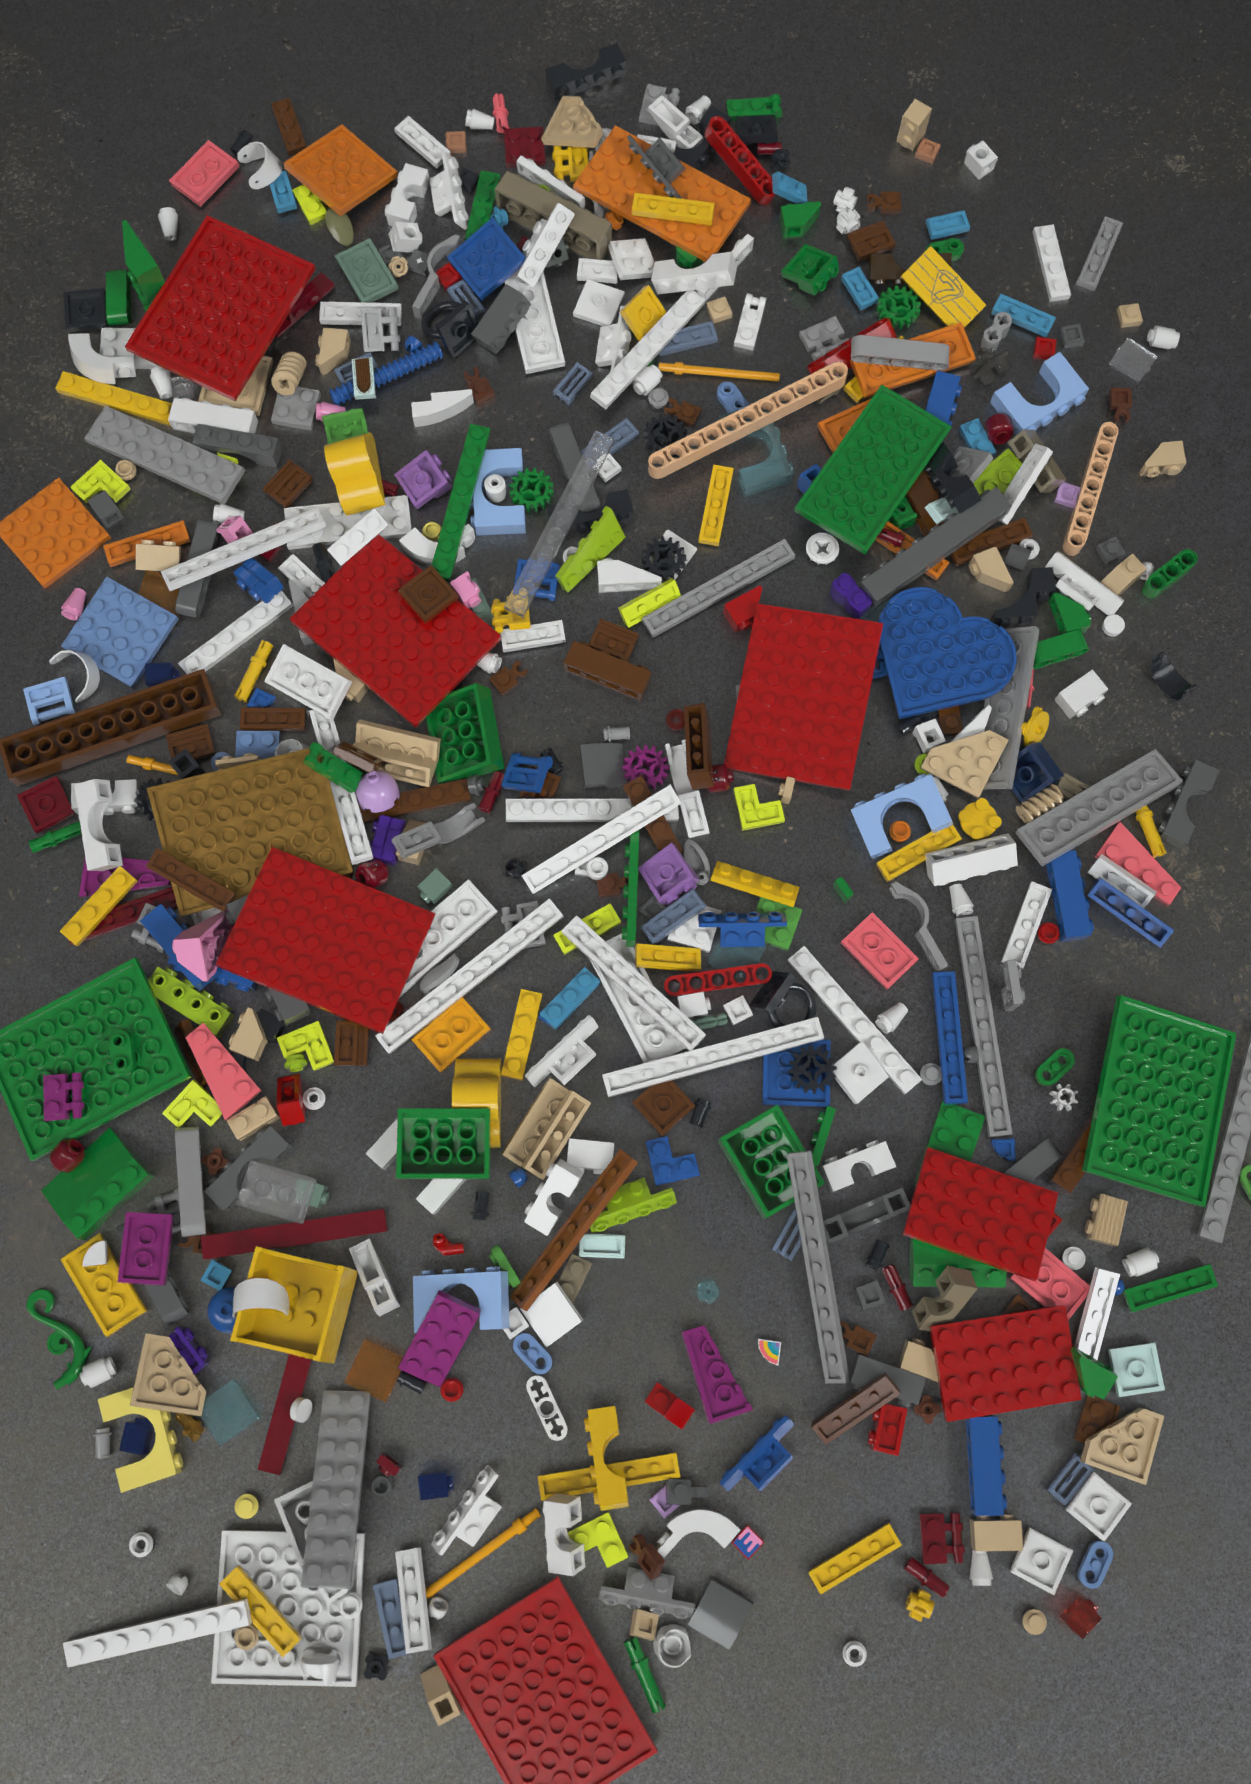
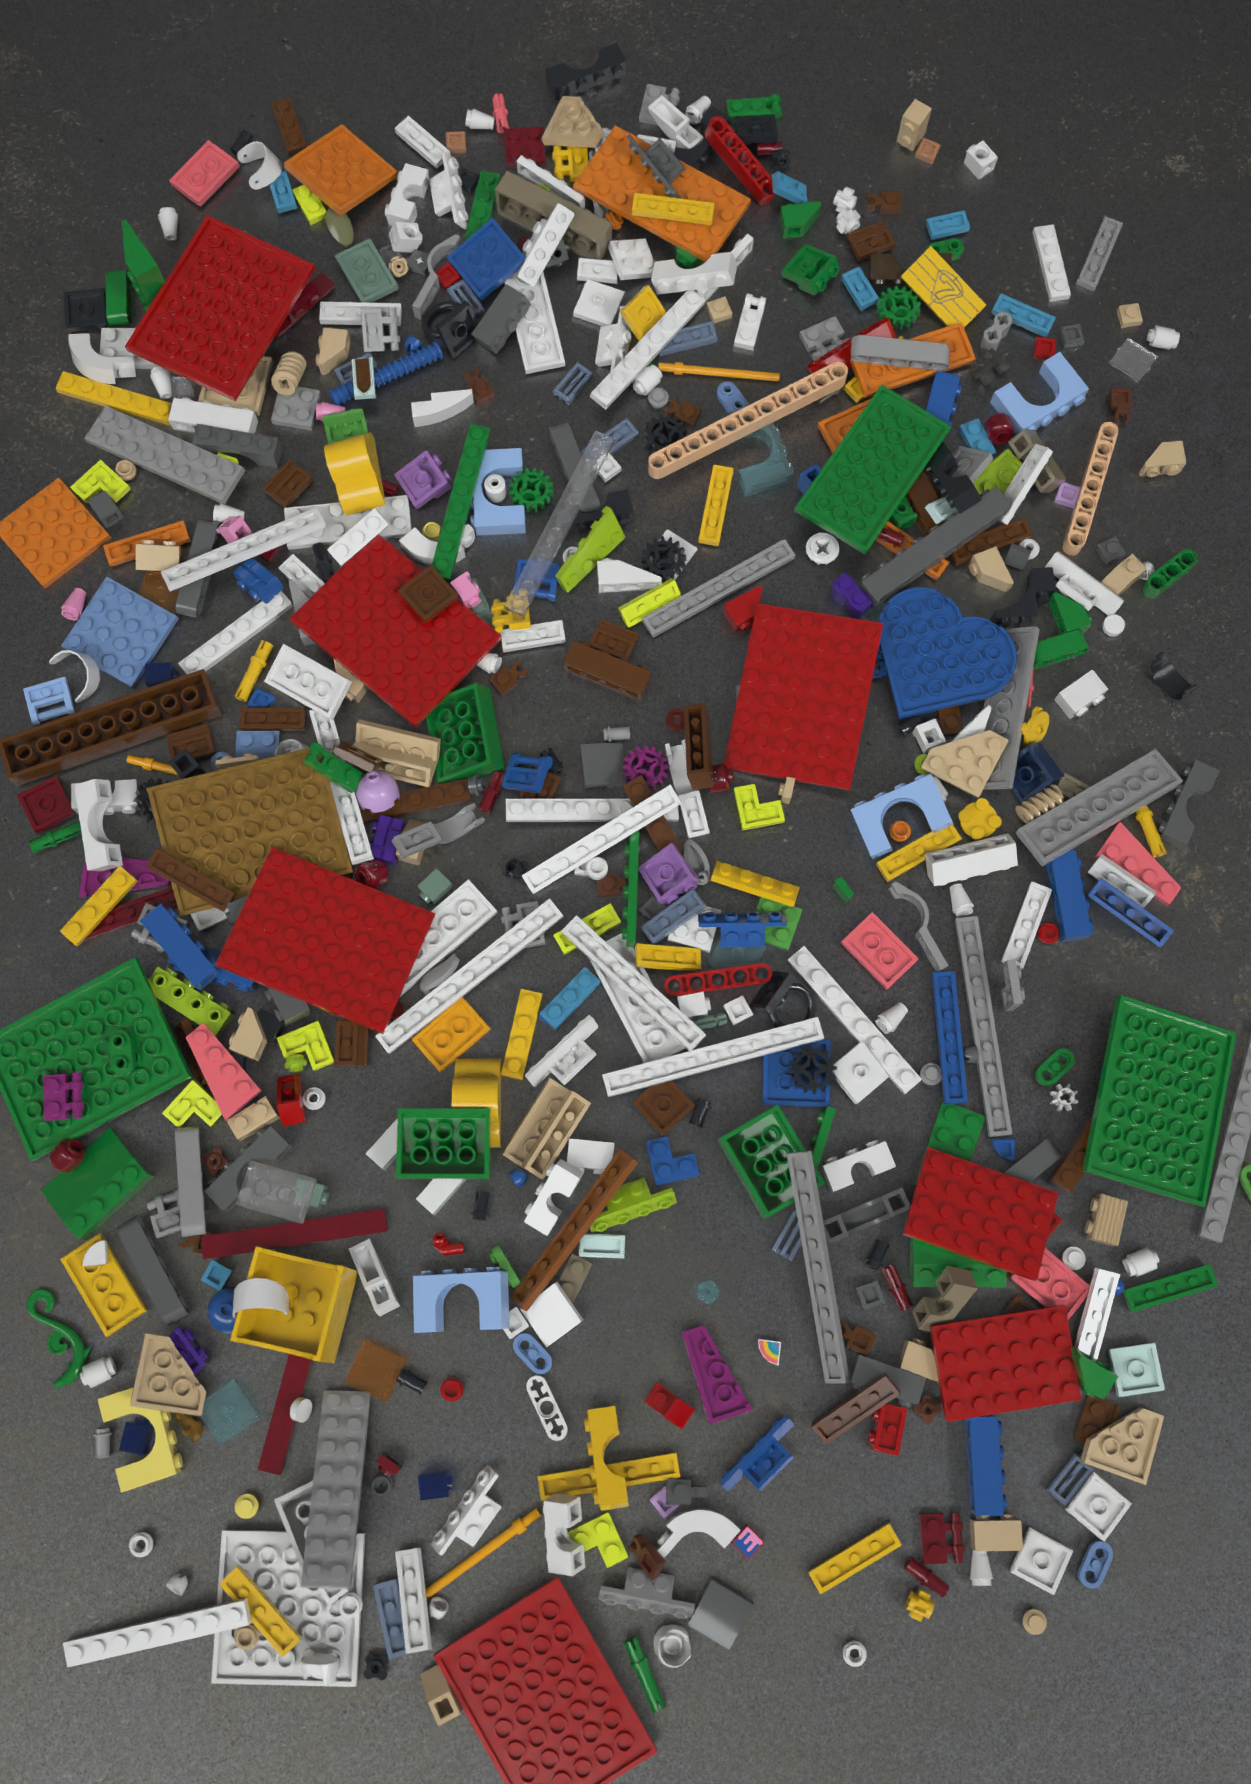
magenta plate [117,1212,174,1285] -> none
bright pink wedge [172,909,233,981] -> none
magenta plate [398,1290,481,1387] -> none
dark azure plate [491,206,509,229] -> none
tan plate [630,1609,659,1641] -> none
clear red brick [1060,1596,1102,1640] -> none

